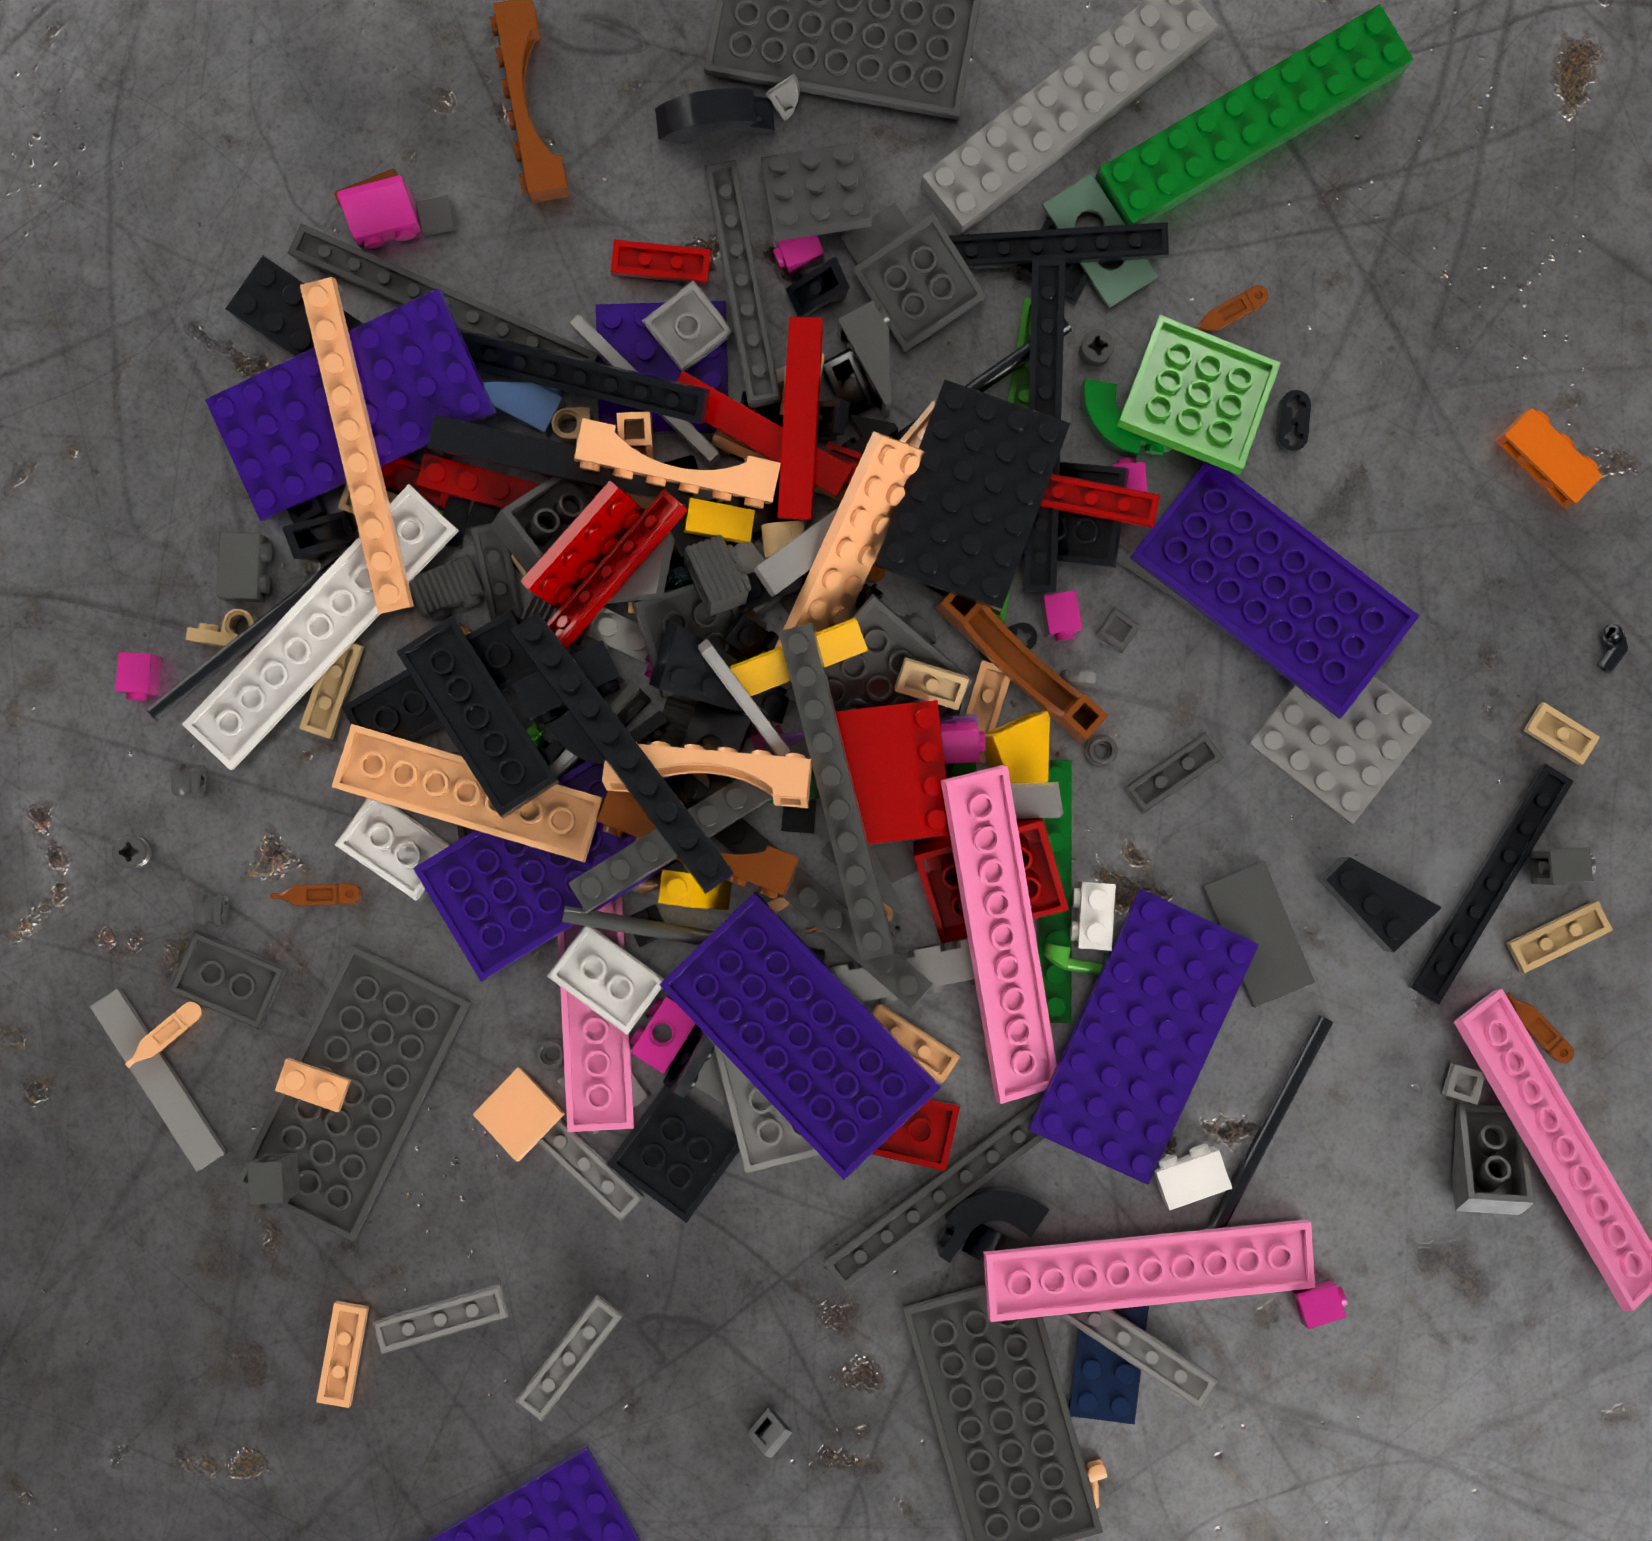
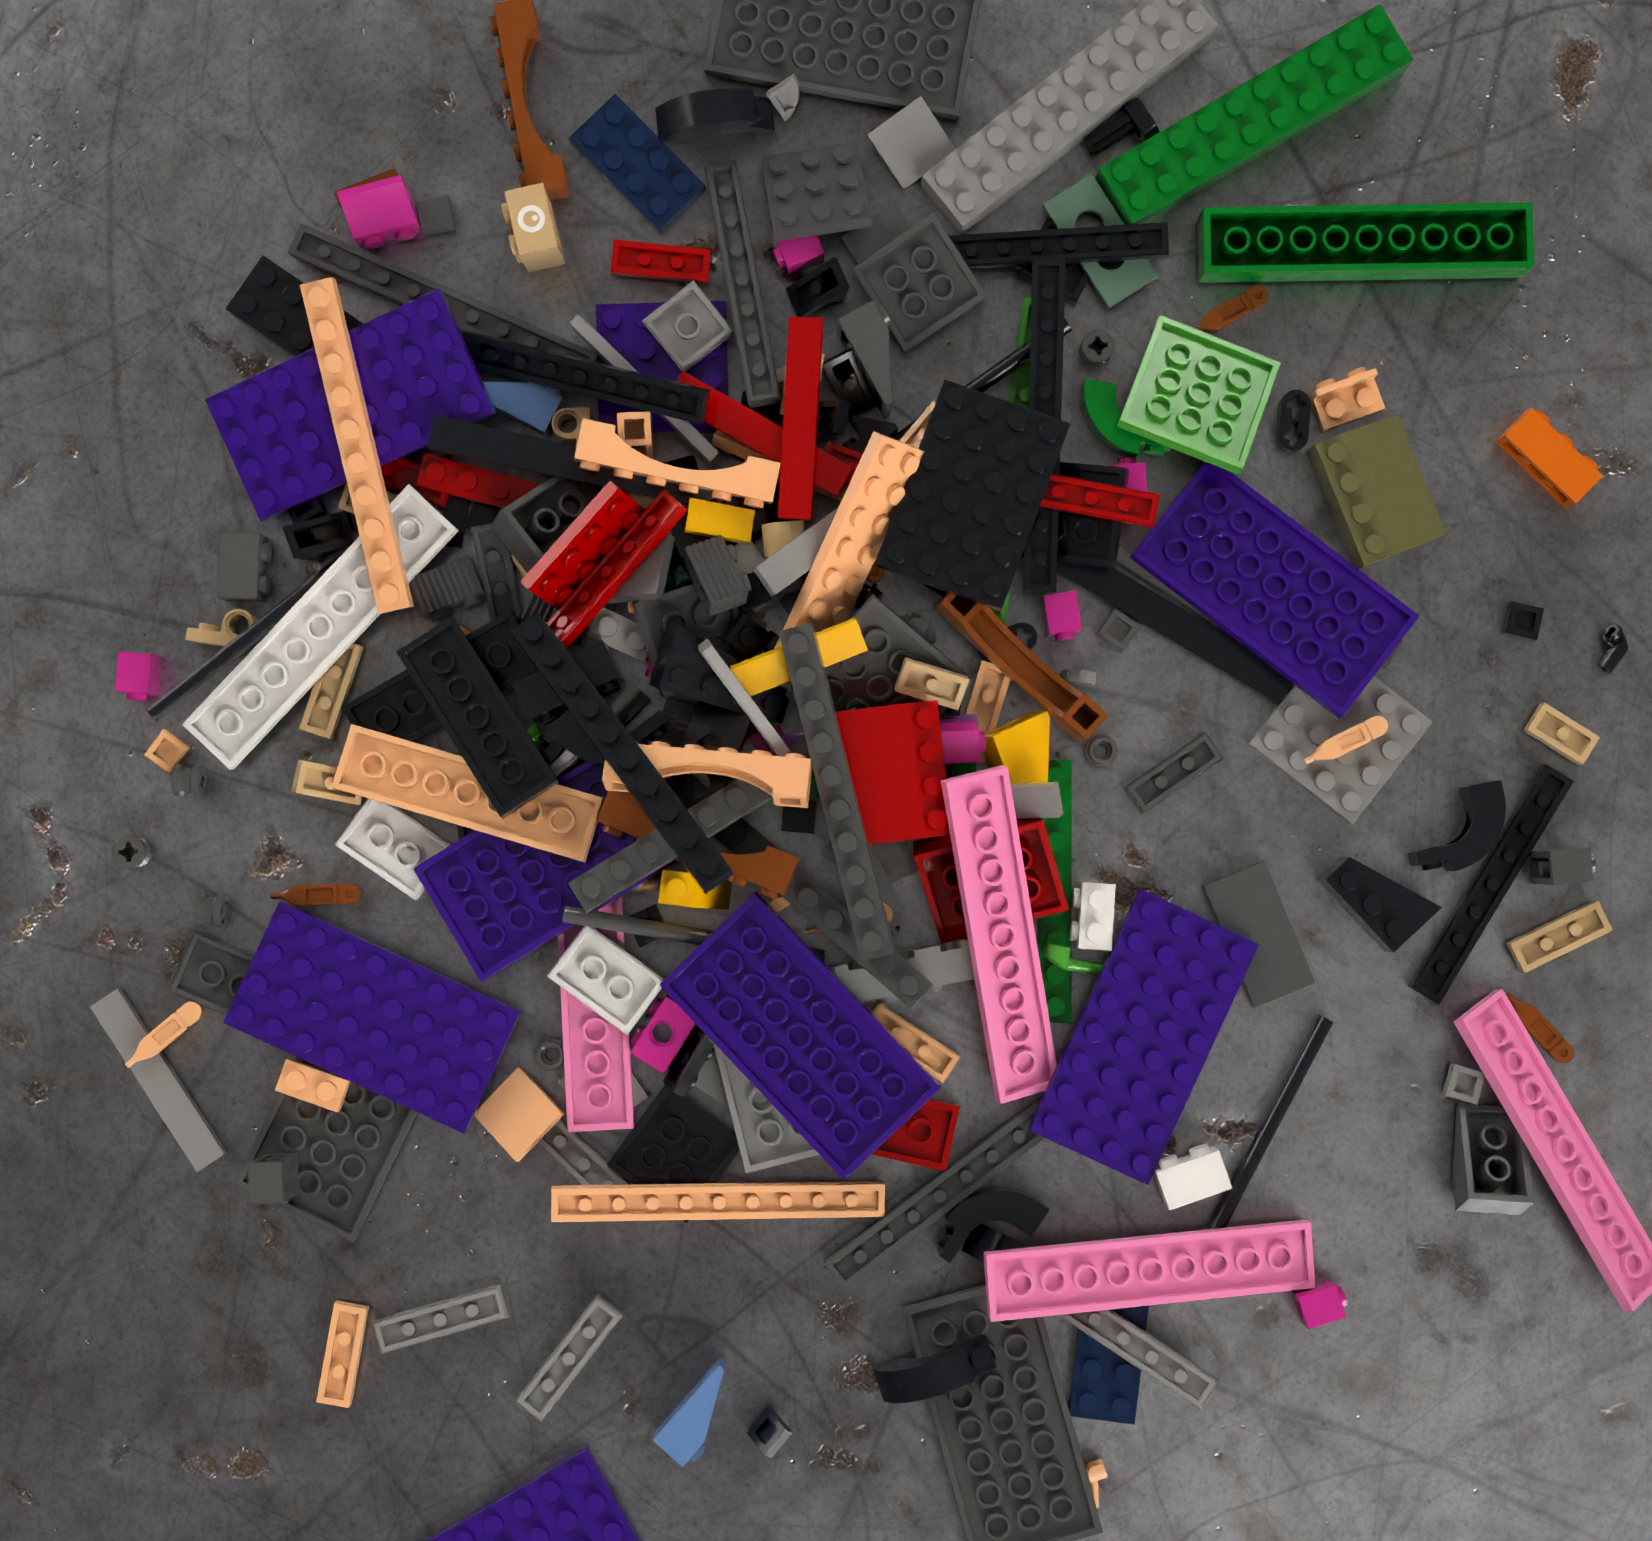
none -> light nougat tile [144,729,192,774]
none -> dark purple plate [223,901,522,1133]
none -> tan plate [291,760,362,805]
none -> tan brick [501,182,565,273]
none -> light nougat plate [551,1181,885,1222]
none -> dark blue plate [569,94,706,233]
none -> medium blue slope [653,1357,726,1467]
none -> light grey tile [867,96,956,190]
none -> black arch [873,1334,997,1403]
none -> black tile [1057,562,1291,705]
none -> black piece [1083,98,1160,155]
none -> green brick [1197,202,1534,283]
none -> light nougat piece [1304,716,1388,764]
none -> olive slope [1306,415,1447,569]
none -> light nougat bracket [1309,367,1385,432]
none -> black arch [1408,780,1506,872]
none -> black tile [1502,601,1544,641]

